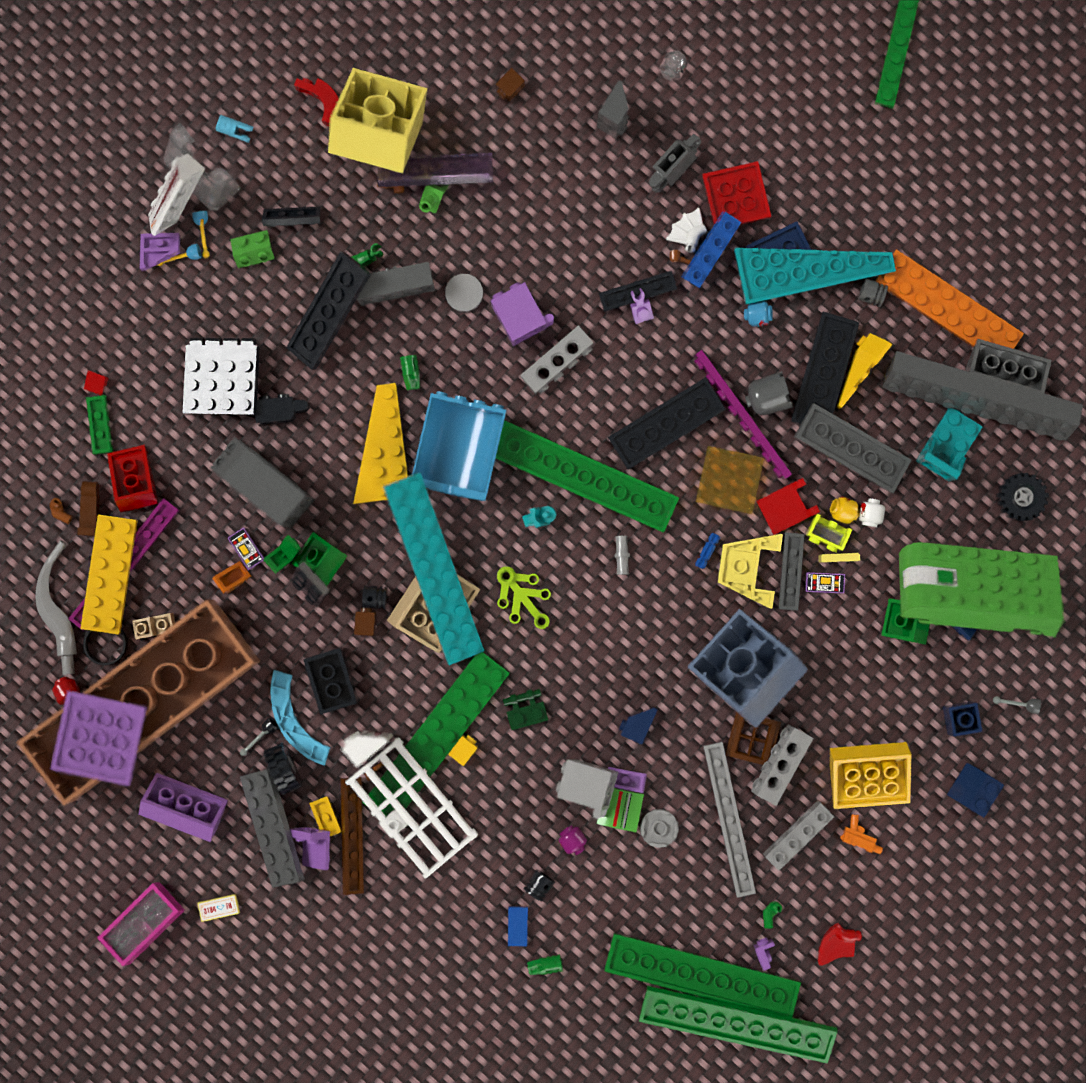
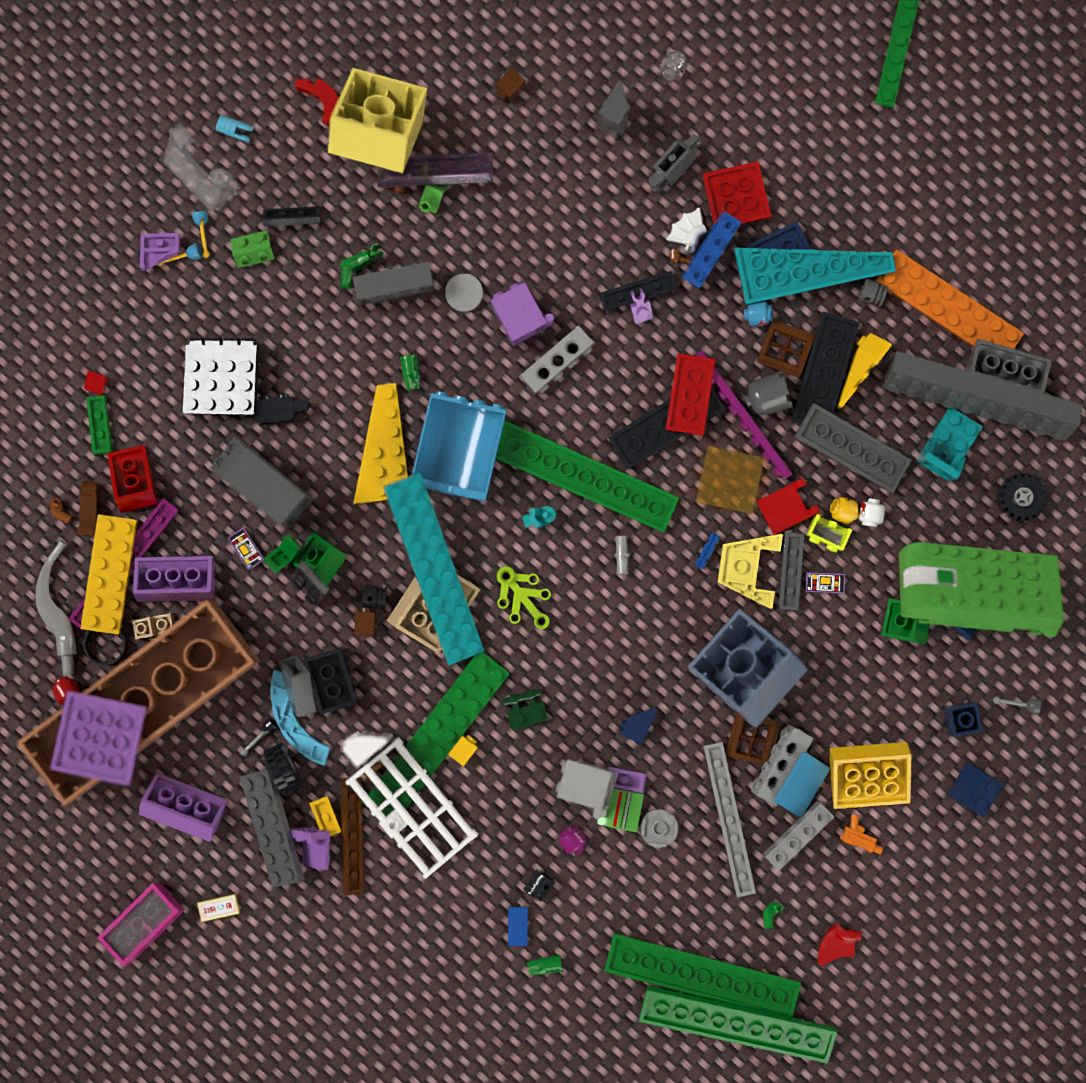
white slope [148,153,205,236] -> none
orange slope [212,561,251,594] -> none
black plate [286,251,371,370] -> none
medium lavender bracket [753,938,775,970] -> none
light yellow tile [819,553,860,563] -> none
none -> medium lavender slope [133,556,215,602]
none -> dark grey slope [279,655,316,717]
none -> red tile [666,353,716,436]
none -> reddish brown piece [756,319,815,378]
none -> dark azure tile [774,751,831,818]

